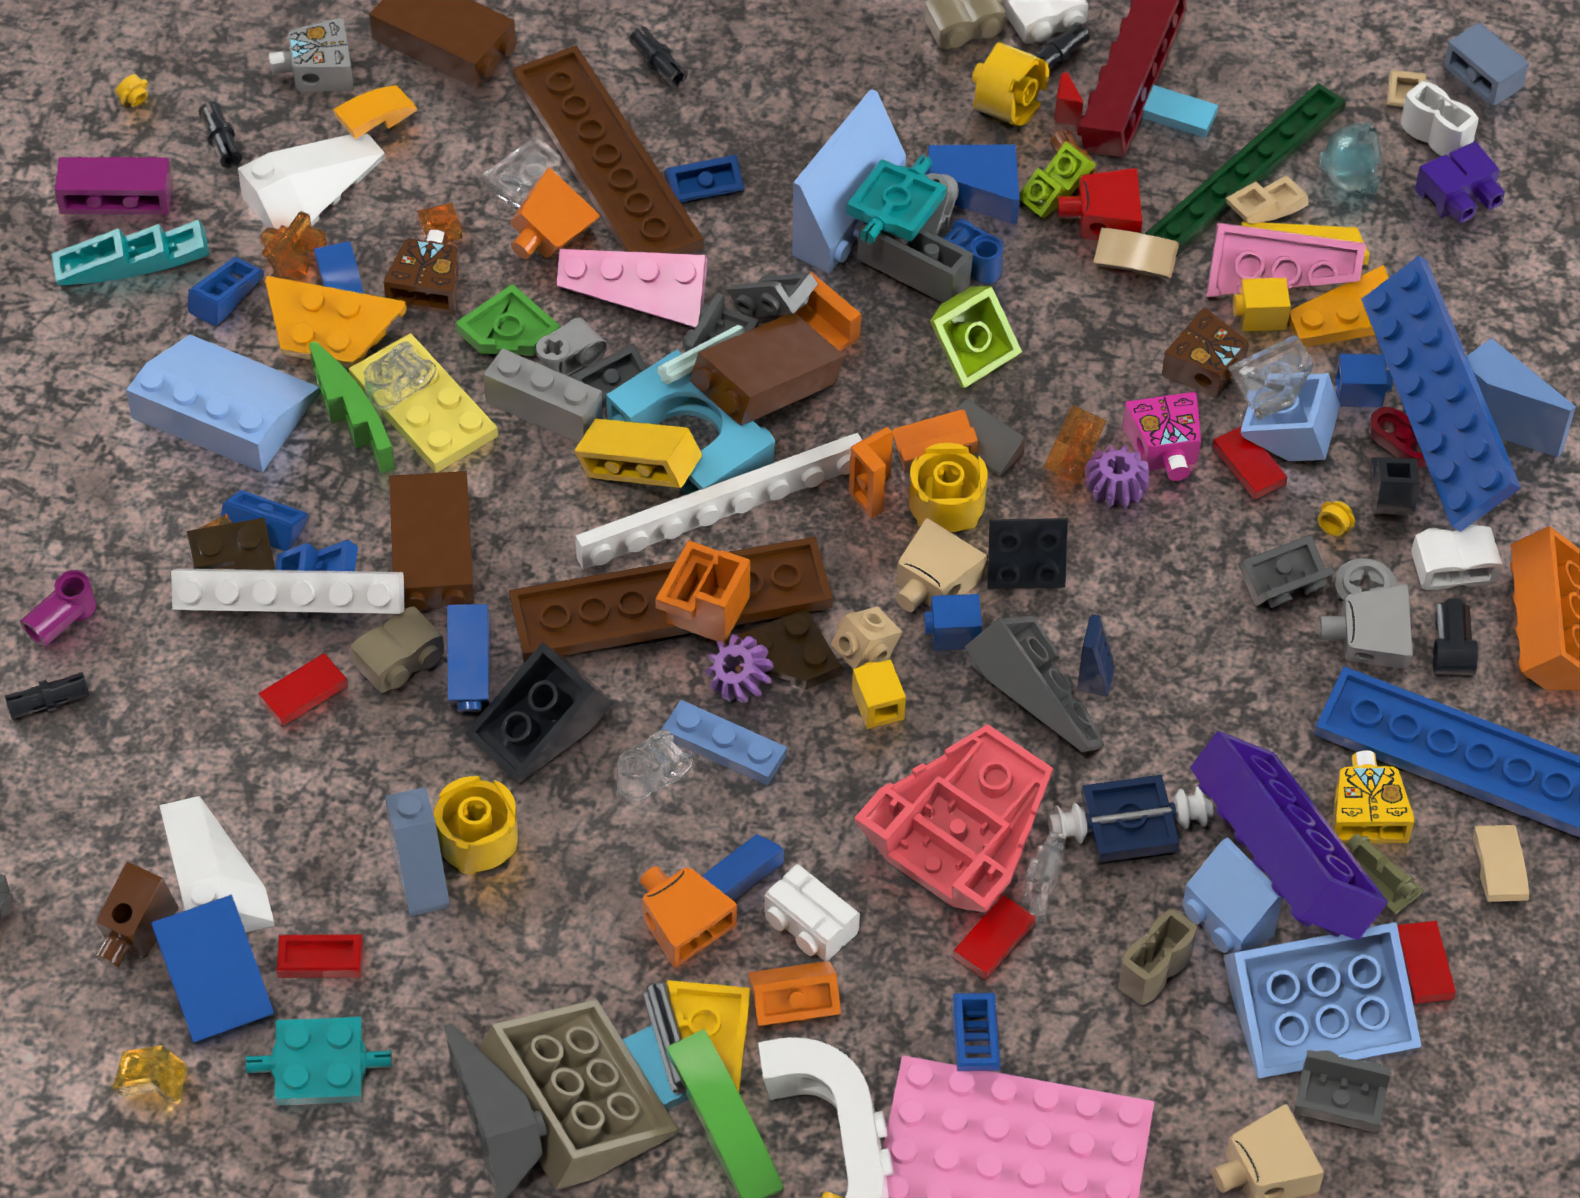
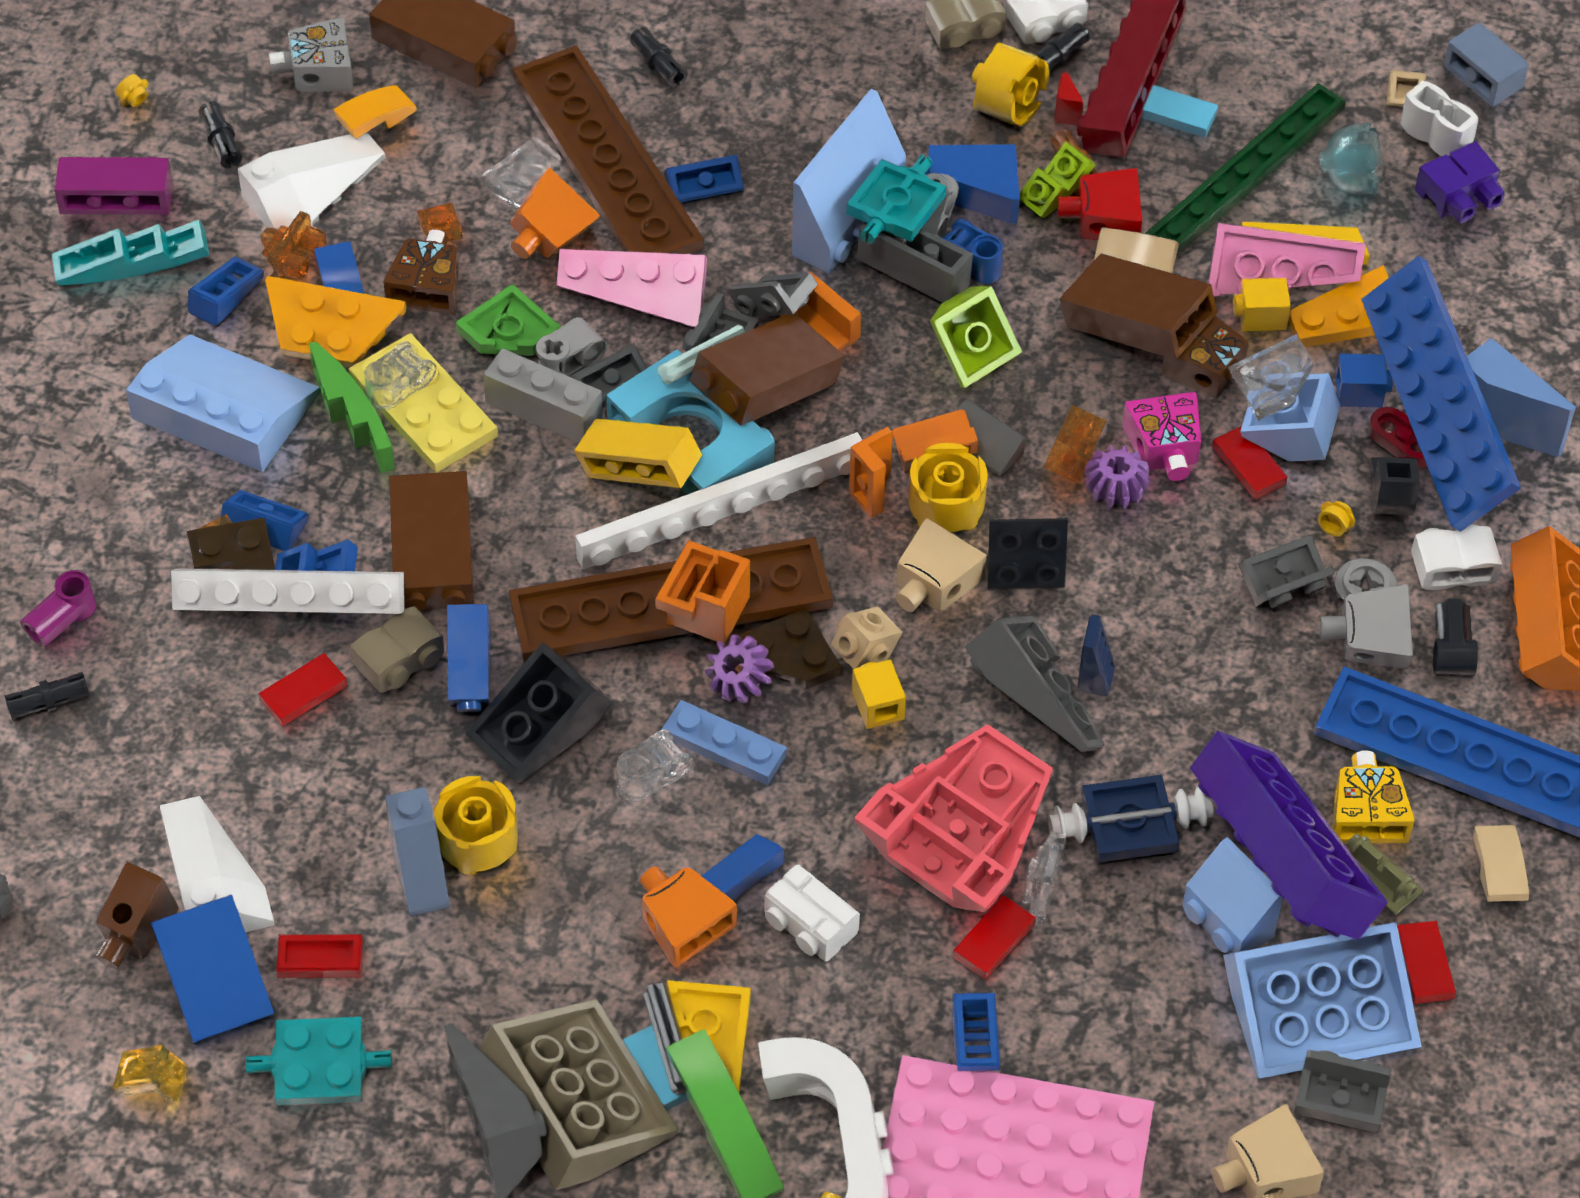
orange panel [748,961,841,1026] -> none
blue brick [924,594,982,651] -> none
dark tan brick [1118,909,1197,1005] -> none
tan slope [1226,175,1309,223] -> none
none -> reddish brown brick [1059,253,1218,360]

